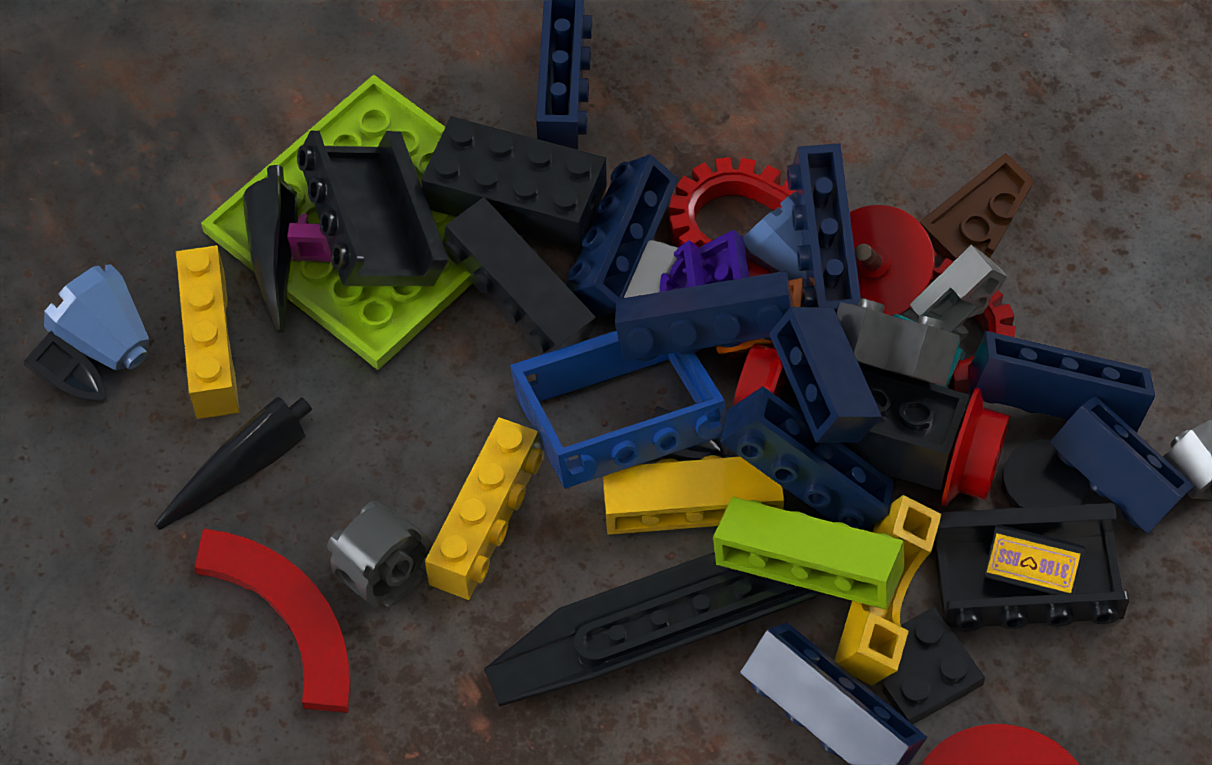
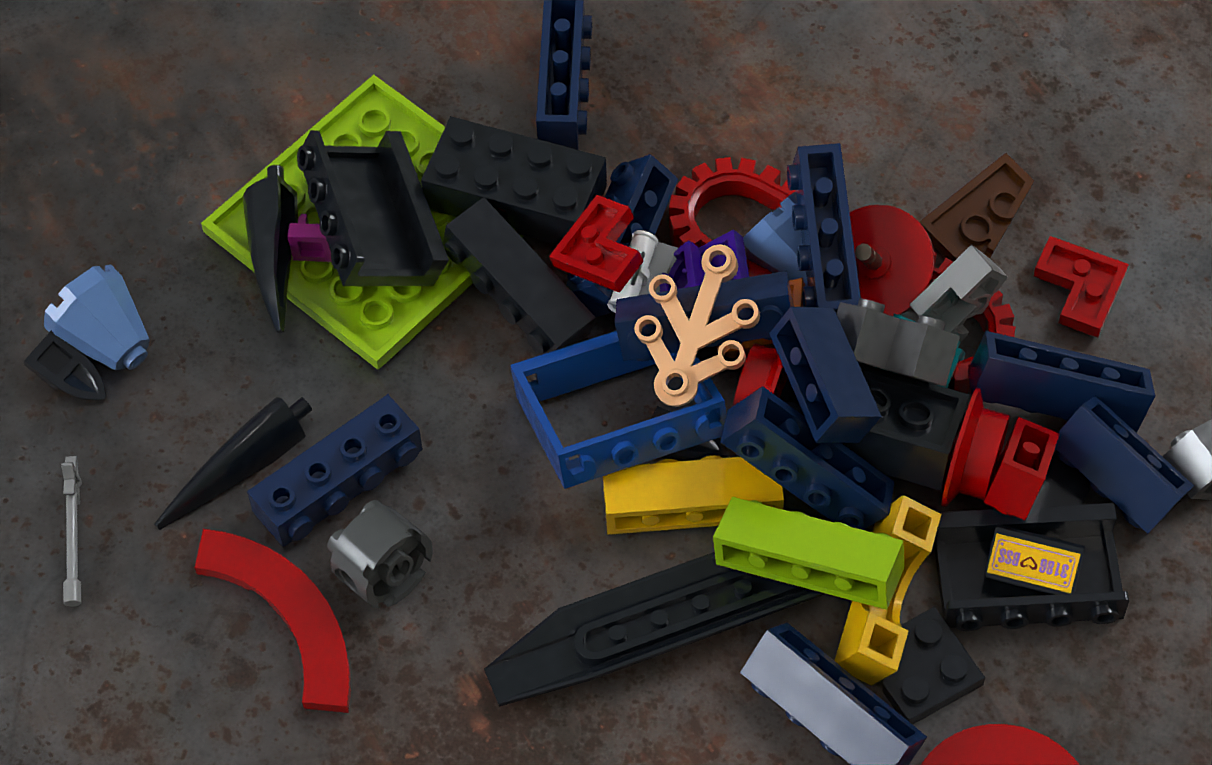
yellow arch [176,245,239,419] -> none
yellow brick [425,417,544,600] -> none
none -> light grey piece [61,456,82,607]
none -> dark blue brick [247,394,423,547]
none -> red plate [549,195,643,293]
none -> white pin [607,230,658,313]
none -> light nougat plant [634,245,760,407]
none -> red brick [984,416,1059,520]
none -> red plate [1033,236,1129,338]

